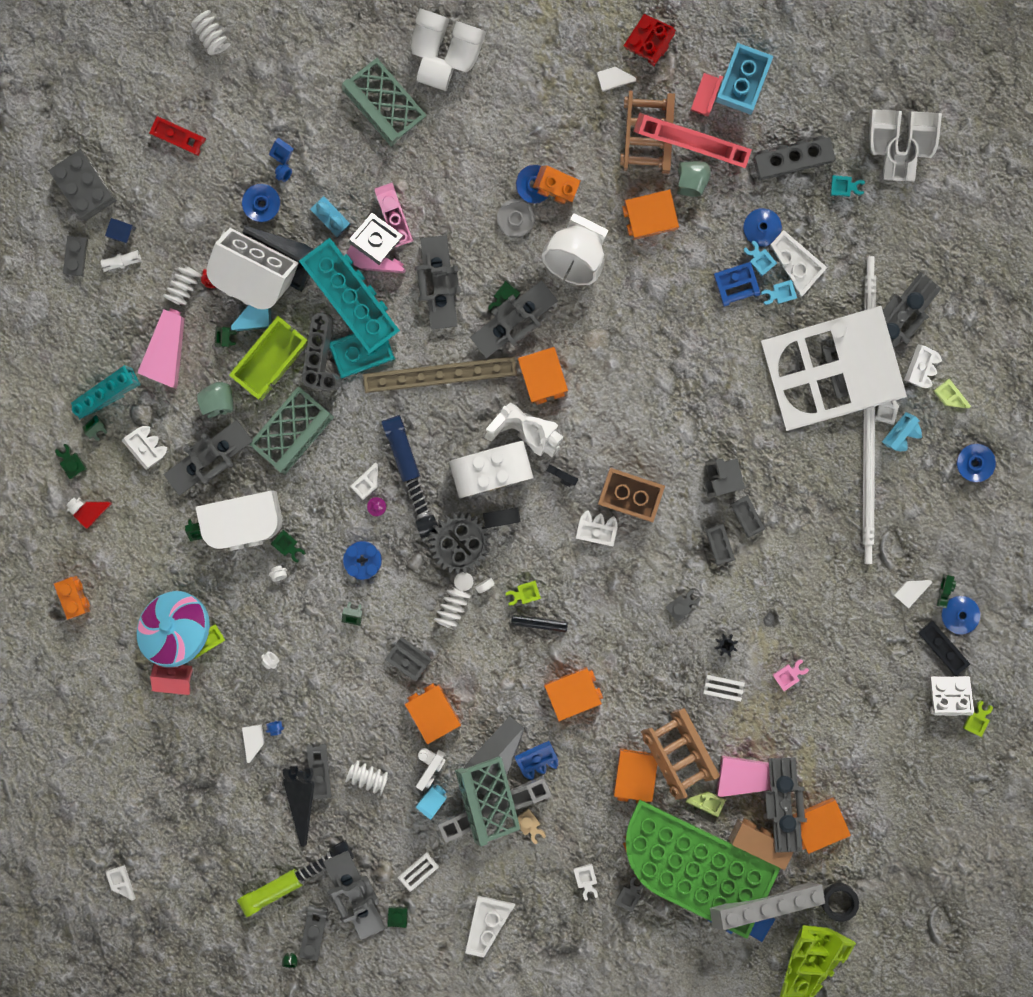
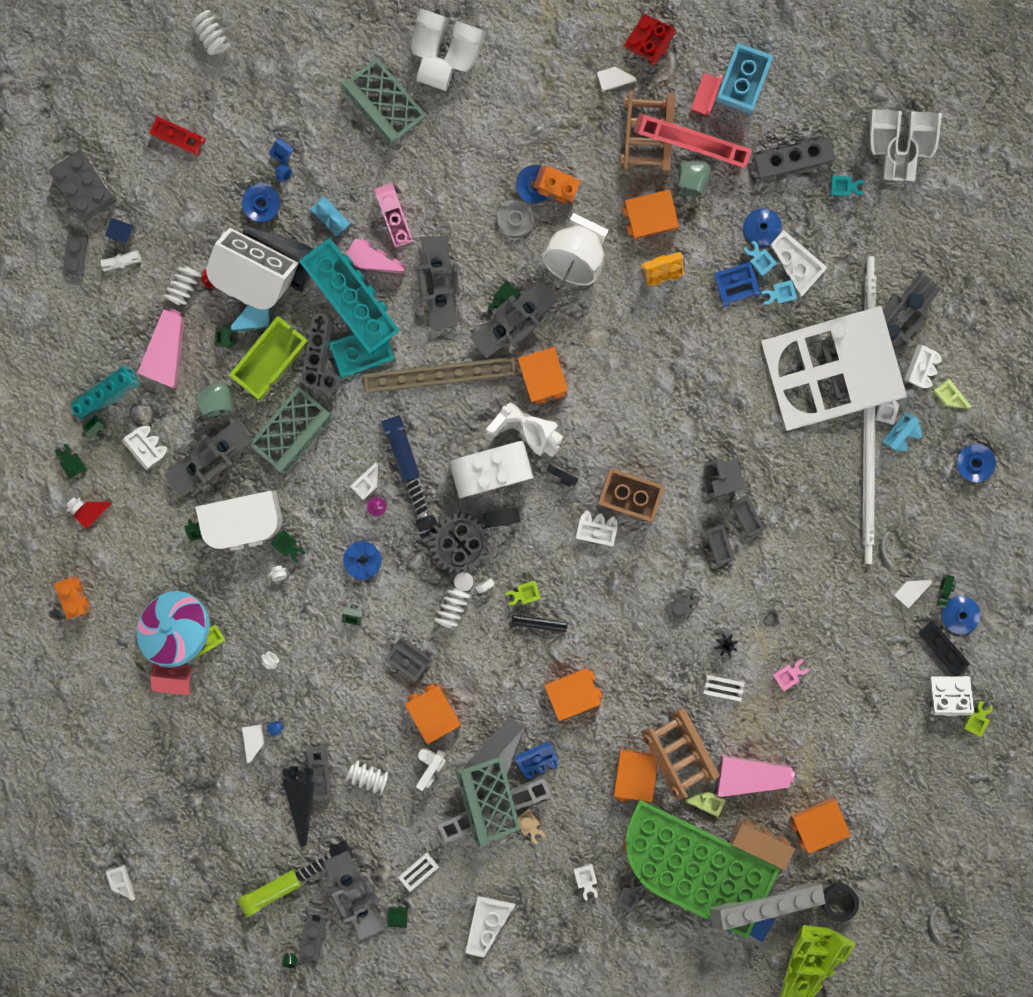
plate [348,213,403,265] -> none
medium azure slope [416,784,447,820] -> none
dark grey piece [762,757,807,853] -> none
none -> light orange plate [641,252,684,286]

